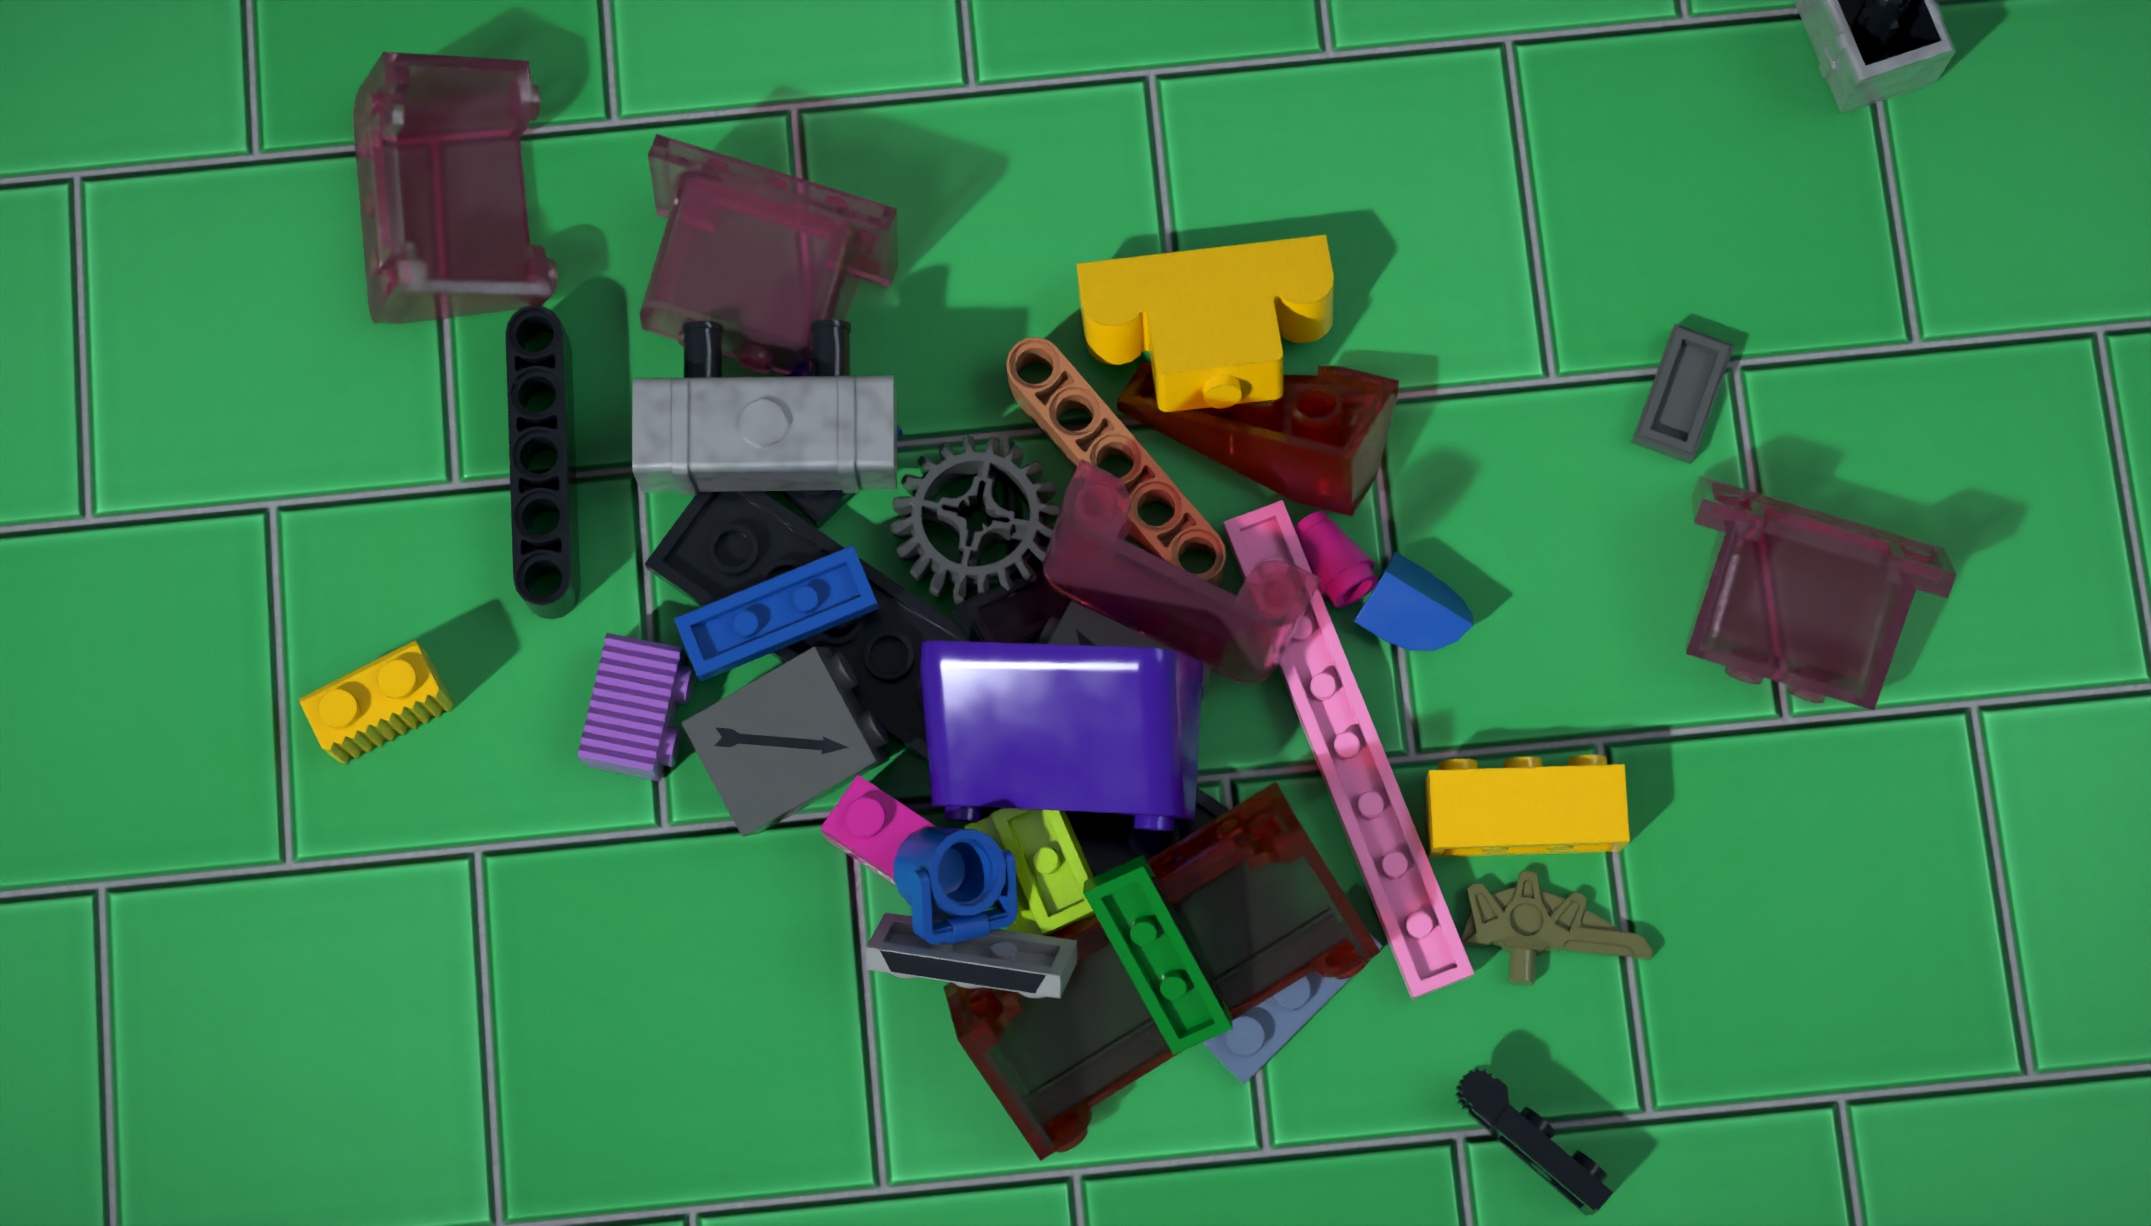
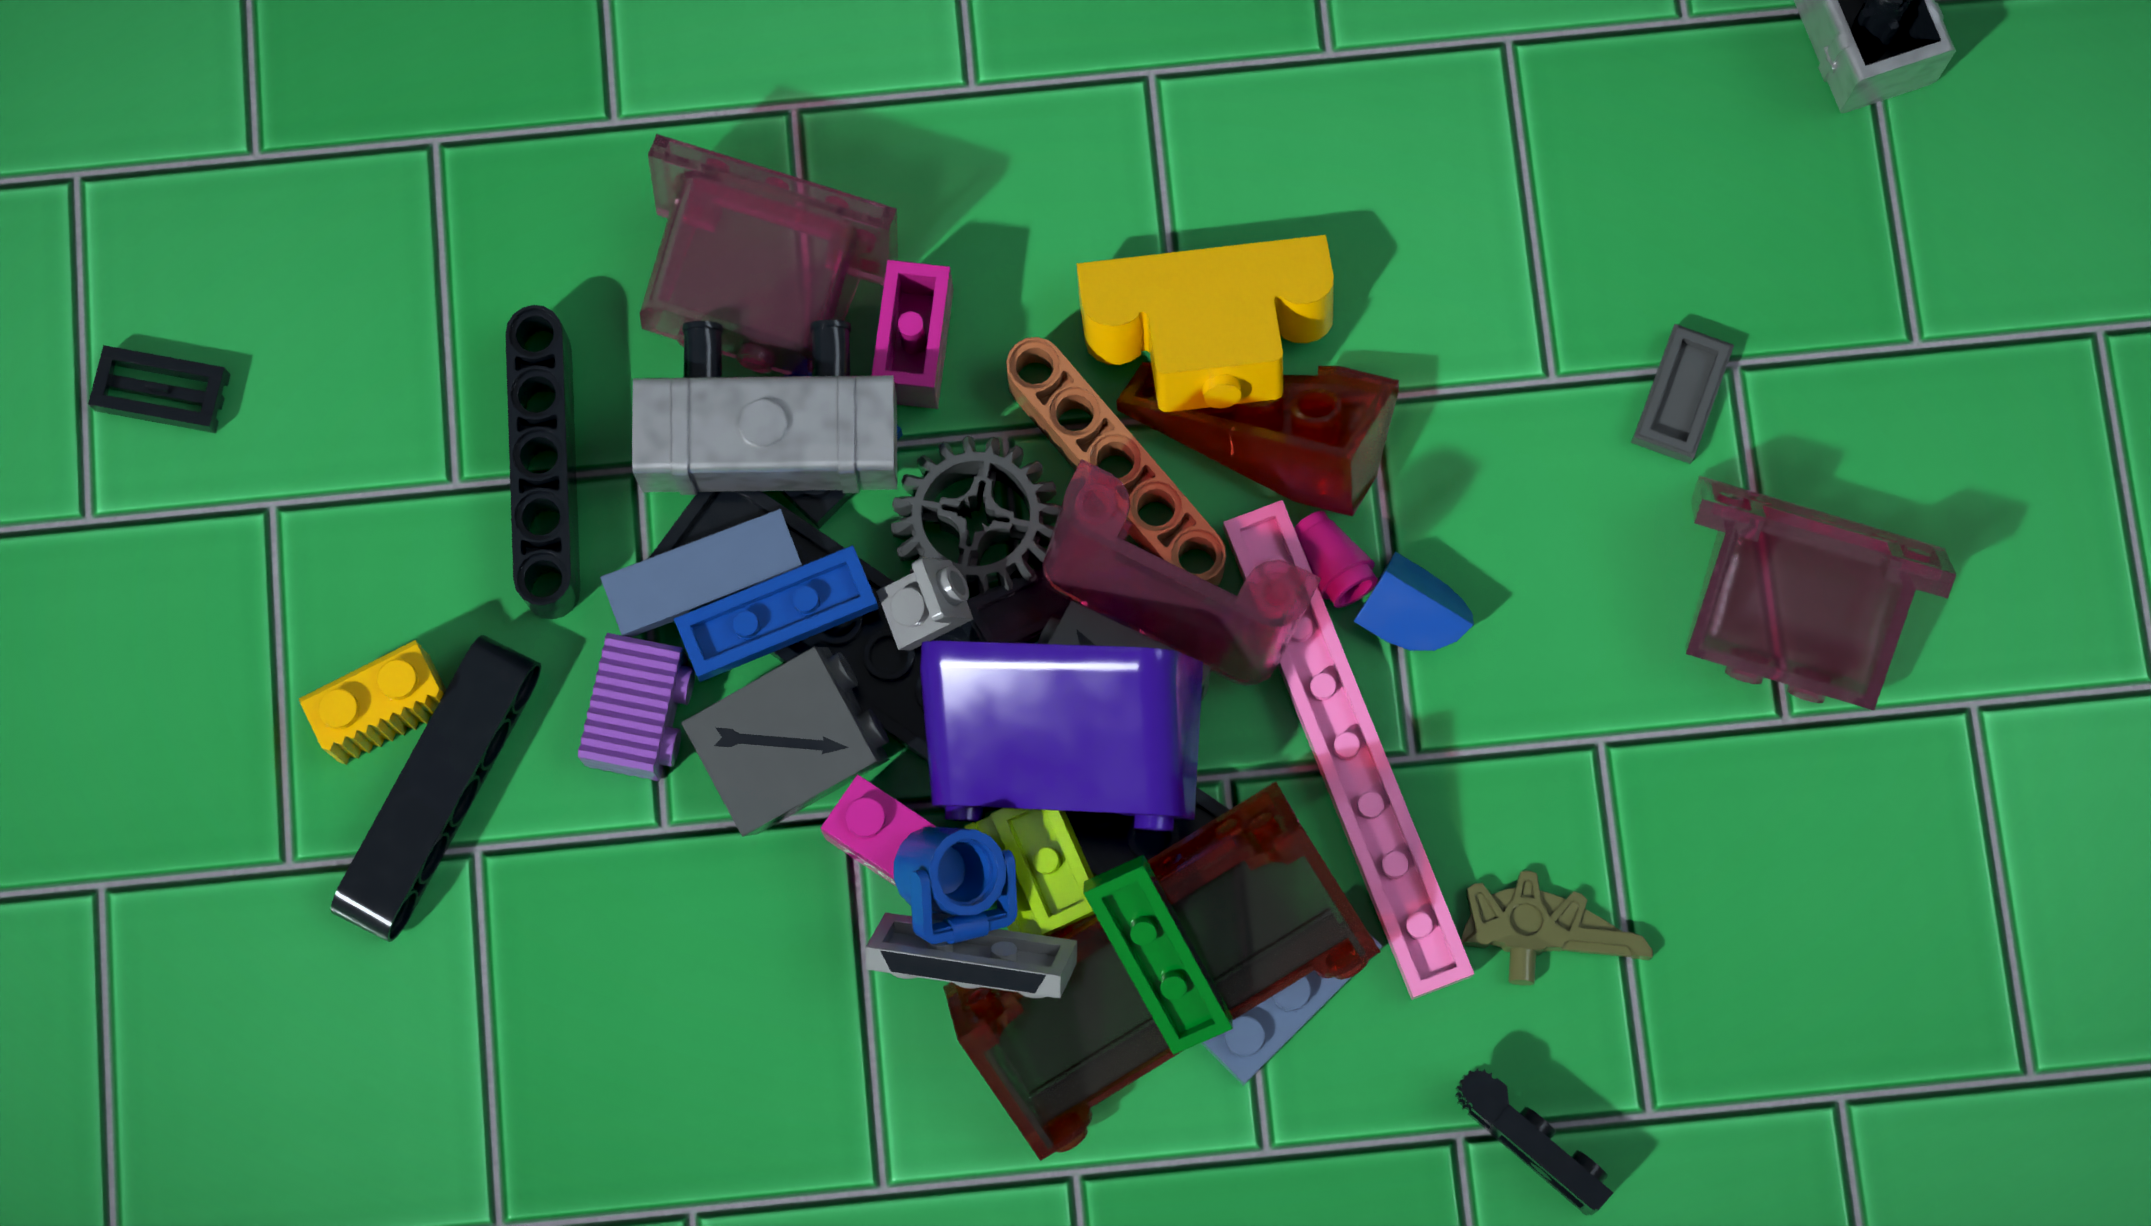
clear pink windscreen [353,52,557,324] -> none
yellow brick [1424,755,1630,858] -> none
none -> black tile [88,345,231,433]
none -> black beam [331,635,541,942]
none -> sand blue tile [600,509,802,637]
none -> dark pink brick [871,260,954,409]
none -> light grey bracket [876,557,973,651]

